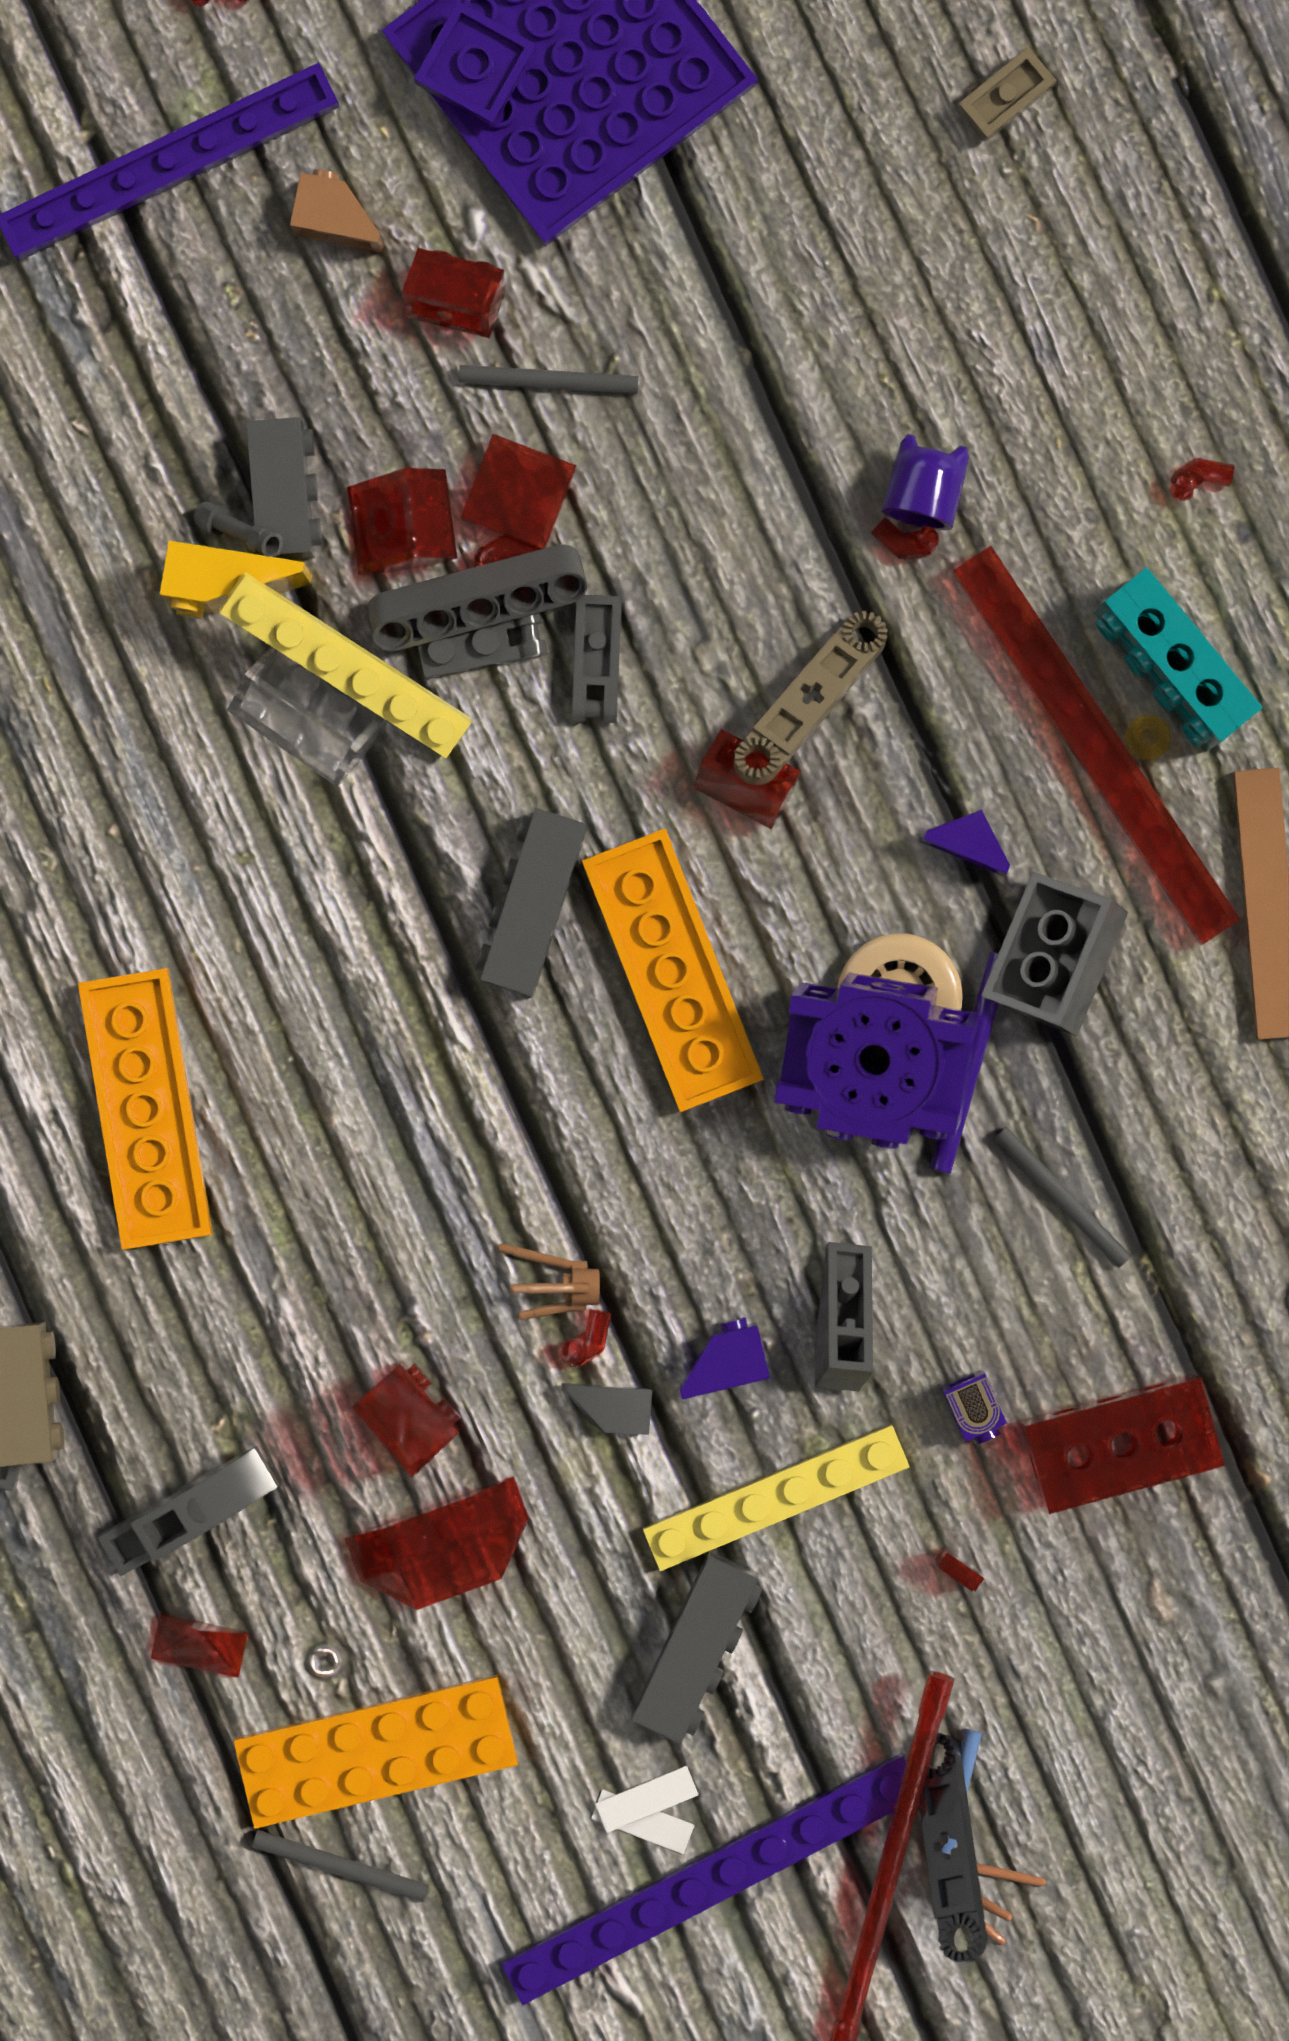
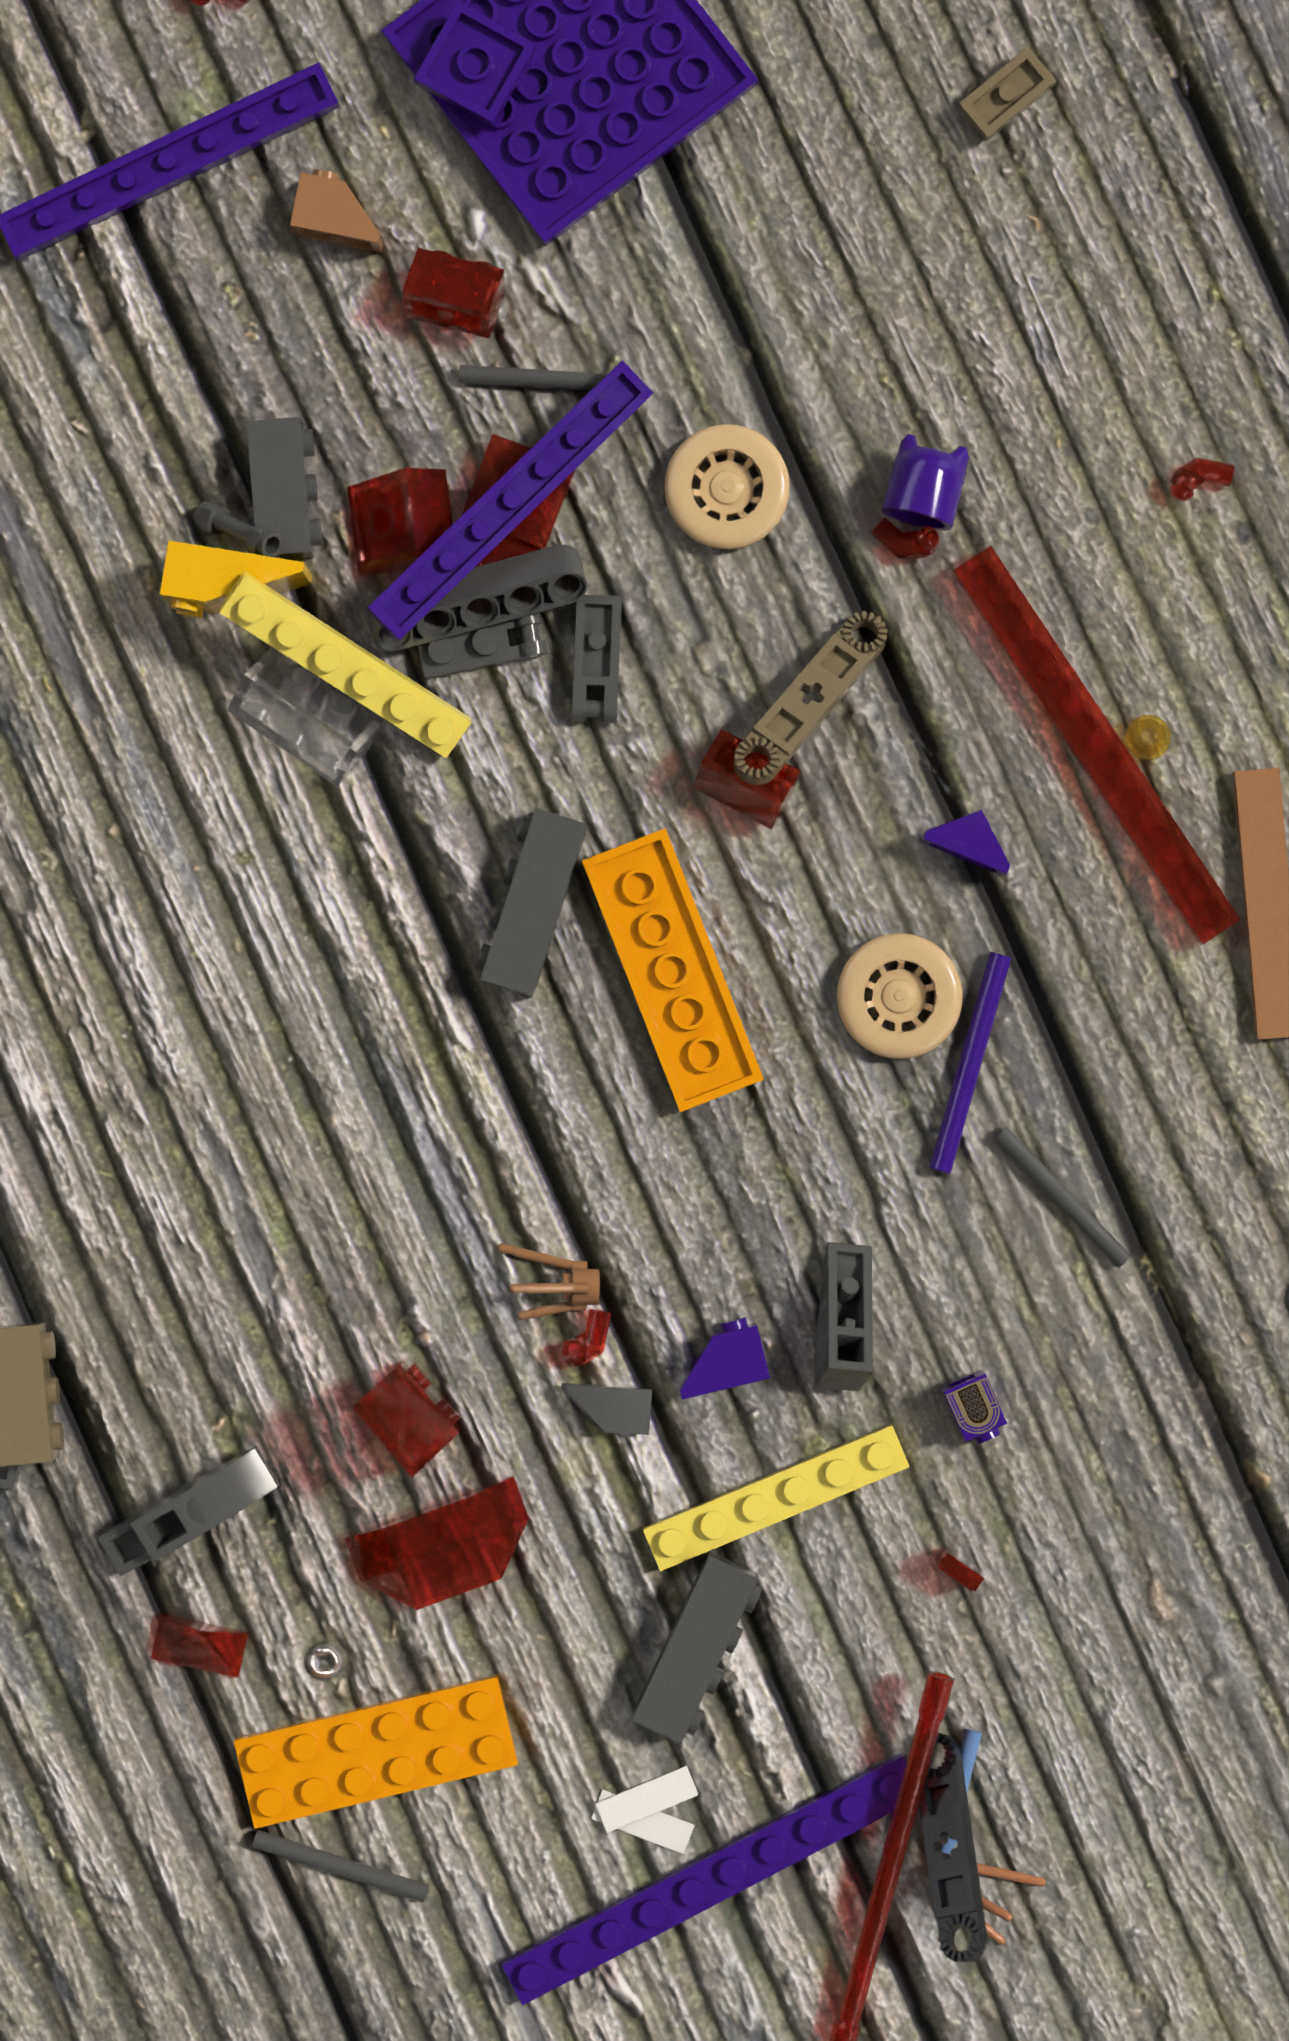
light orange plate [78,968,213,1250] -> none
dark purple piece [774,972,980,1149] -> none
dark grey slope [981,872,1128,1036] -> none
clear red brick [1020,1374,1225,1514] -> none
teal brick [1093,567,1263,751] -> none
none -> dark purple plate [366,360,653,643]
none -> tan wheel [664,424,790,549]

